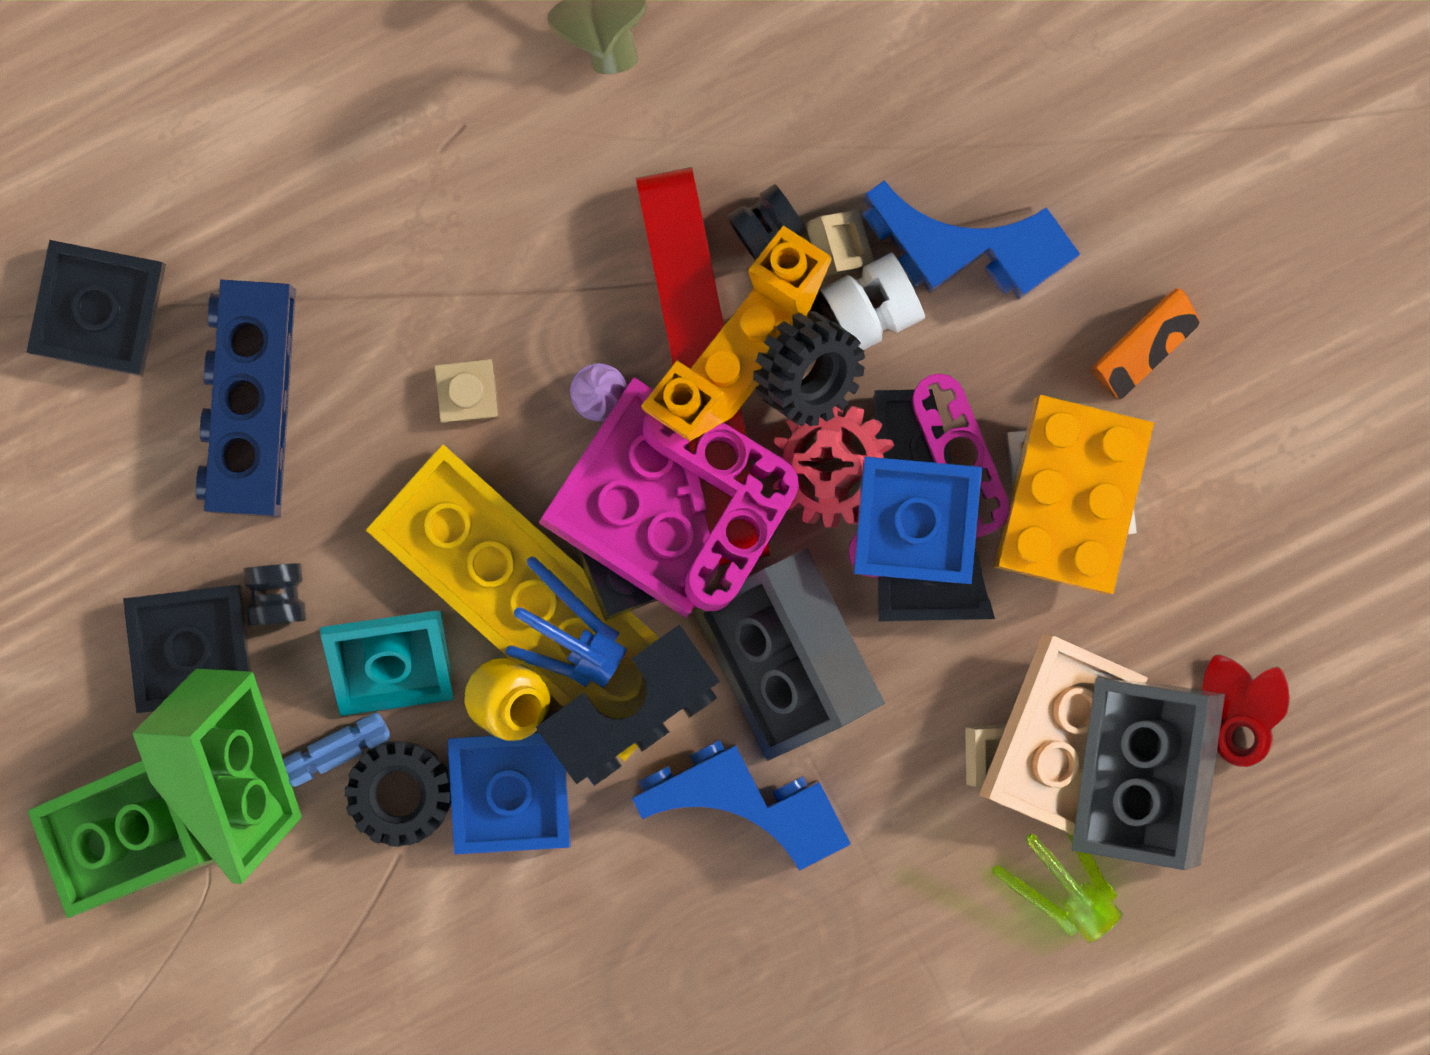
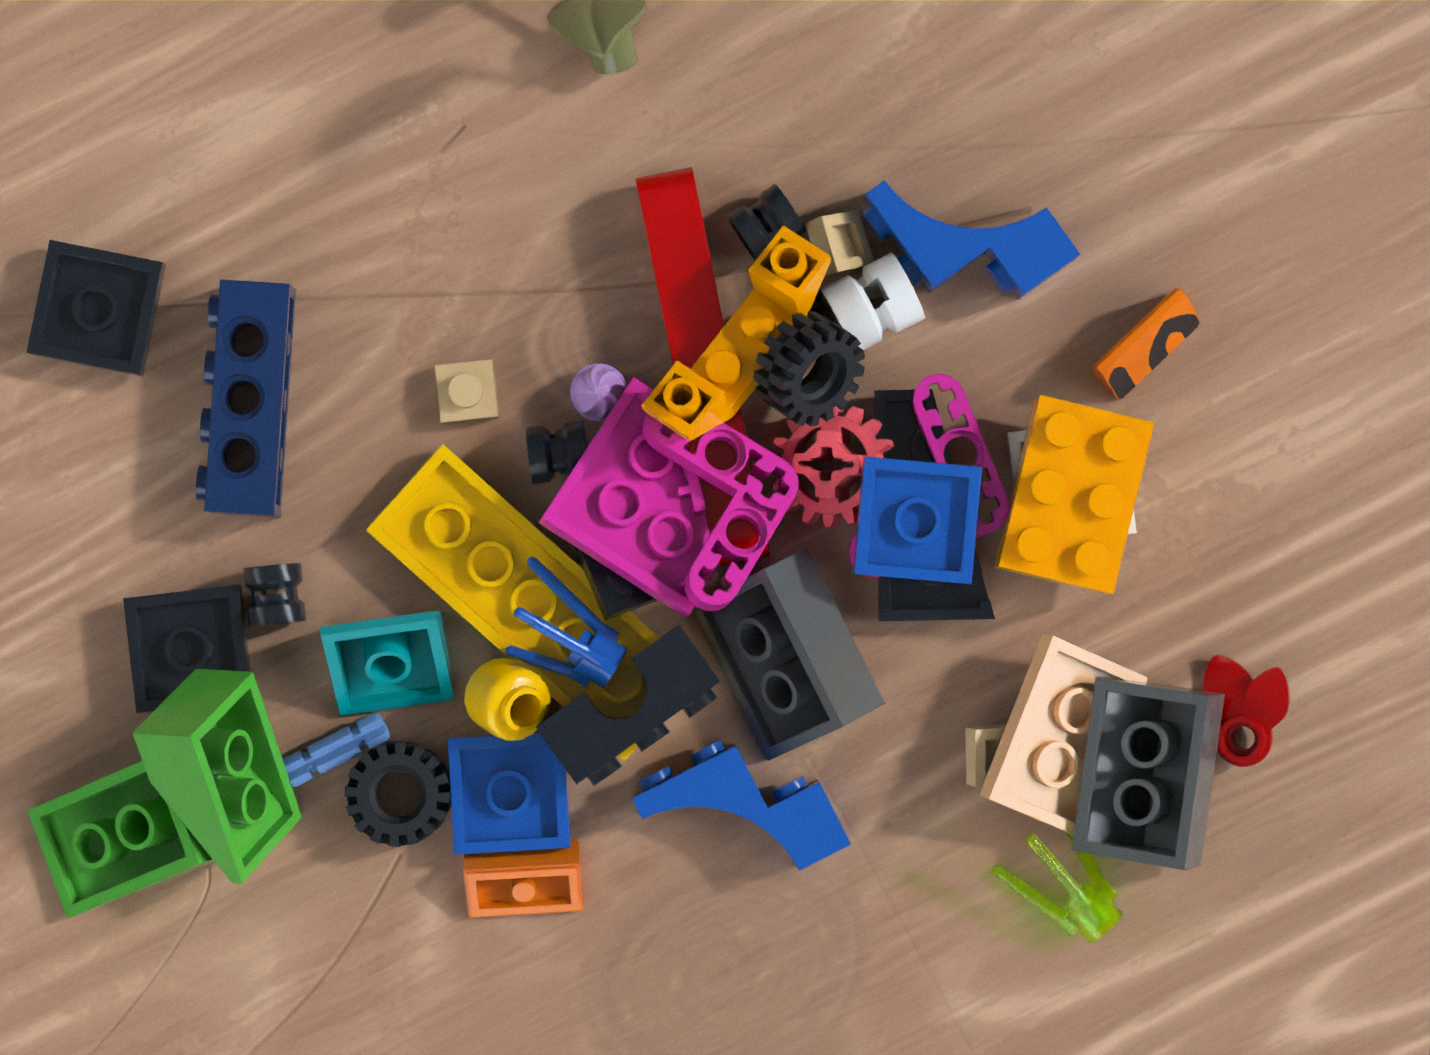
none -> orange slope [463,840,583,918]
none -> black wheel [526,421,587,484]

